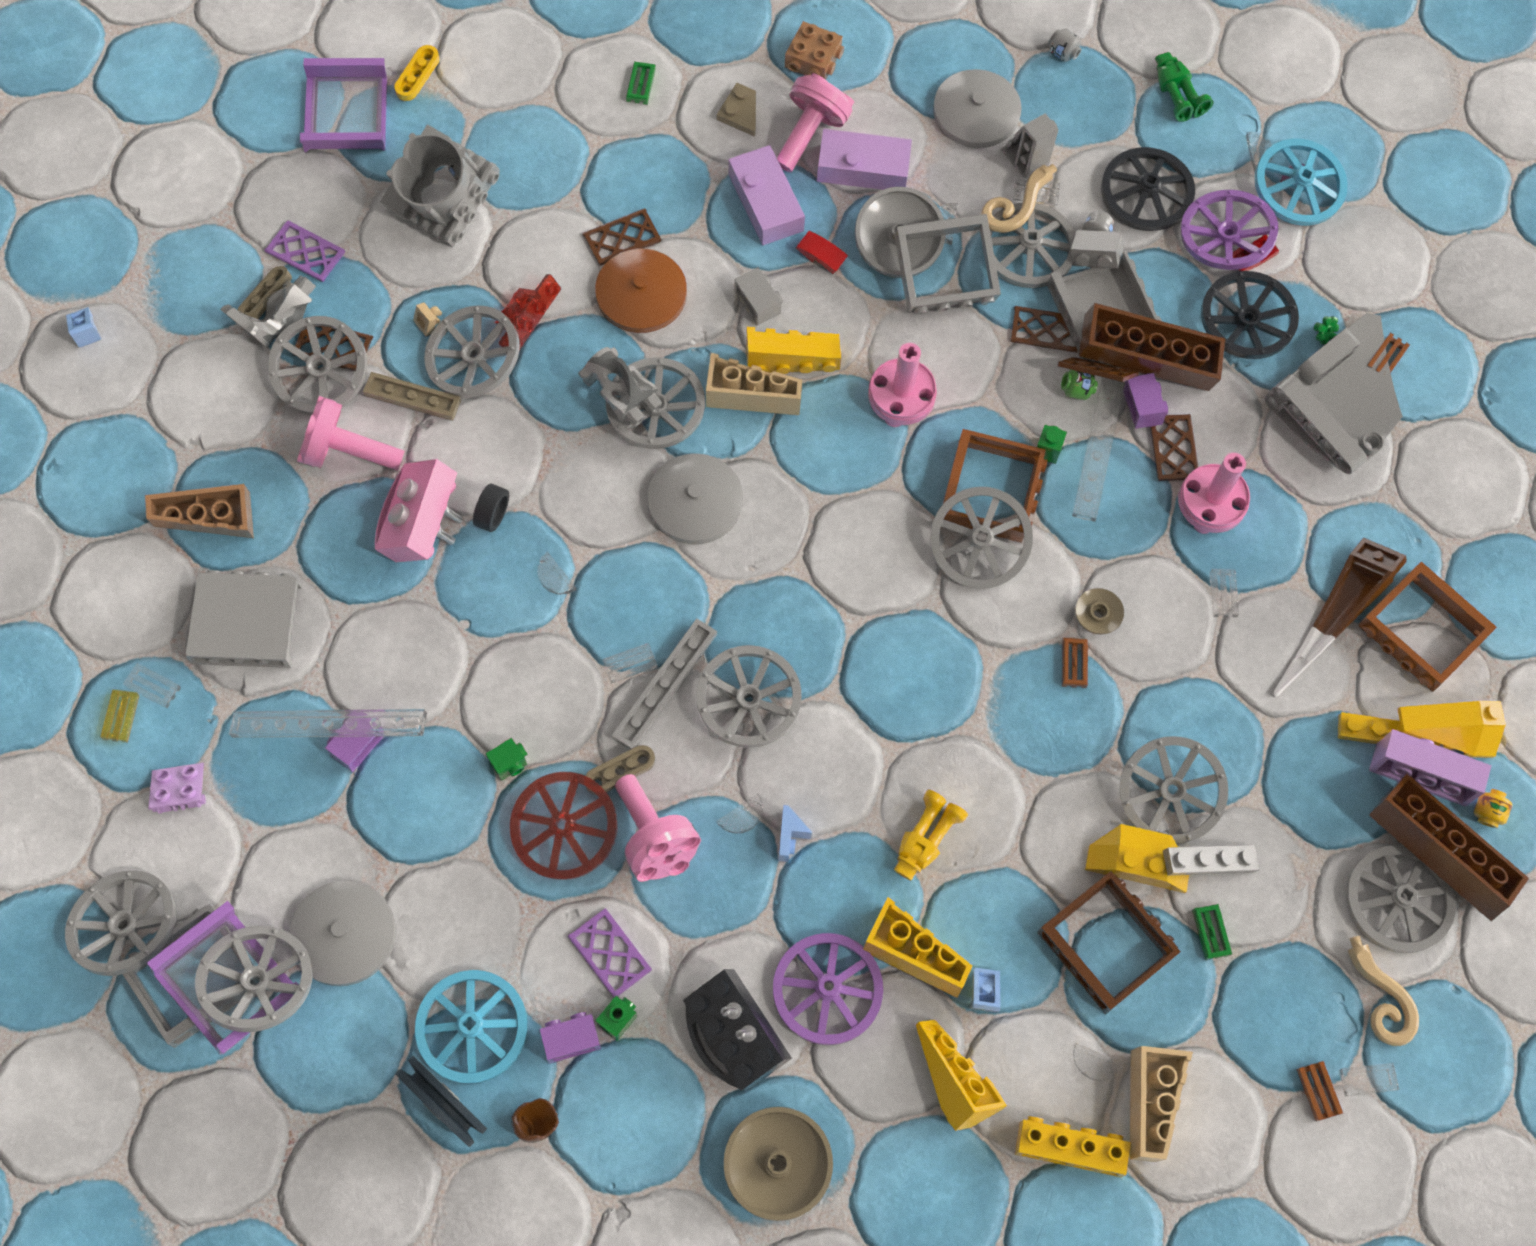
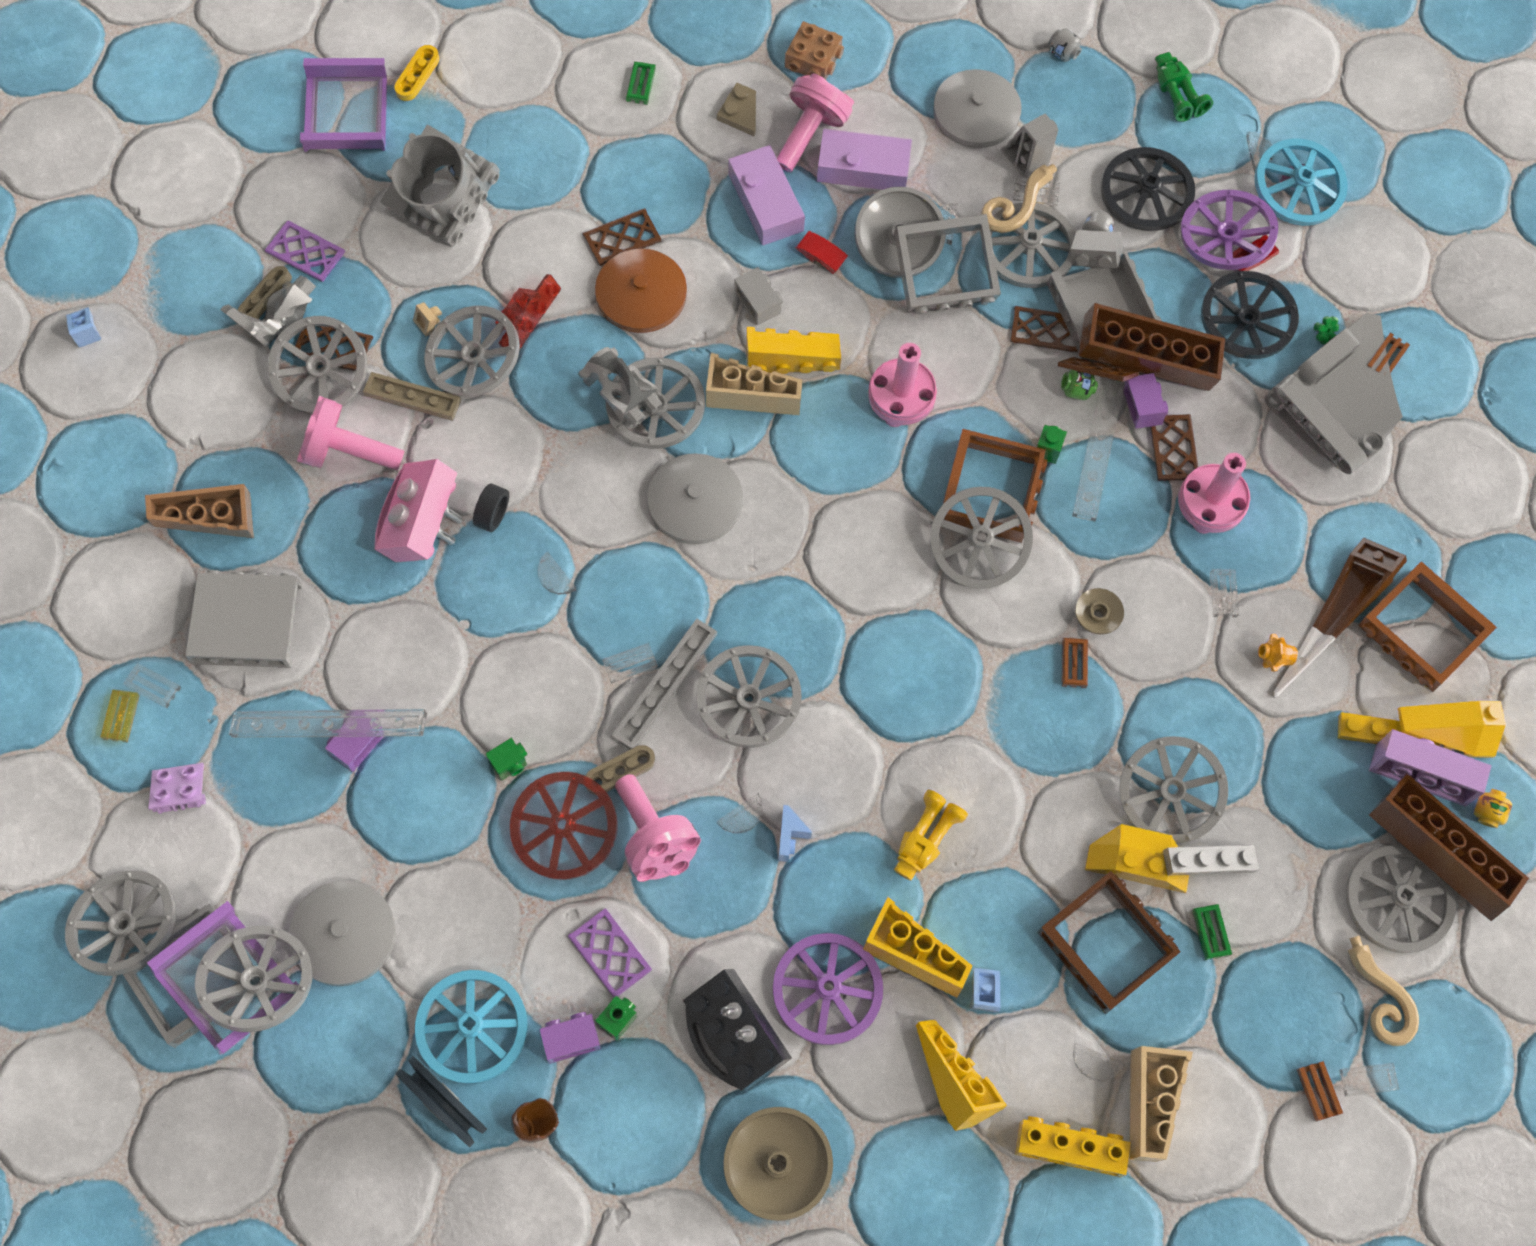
none -> light orange rock [1258,634,1298,672]

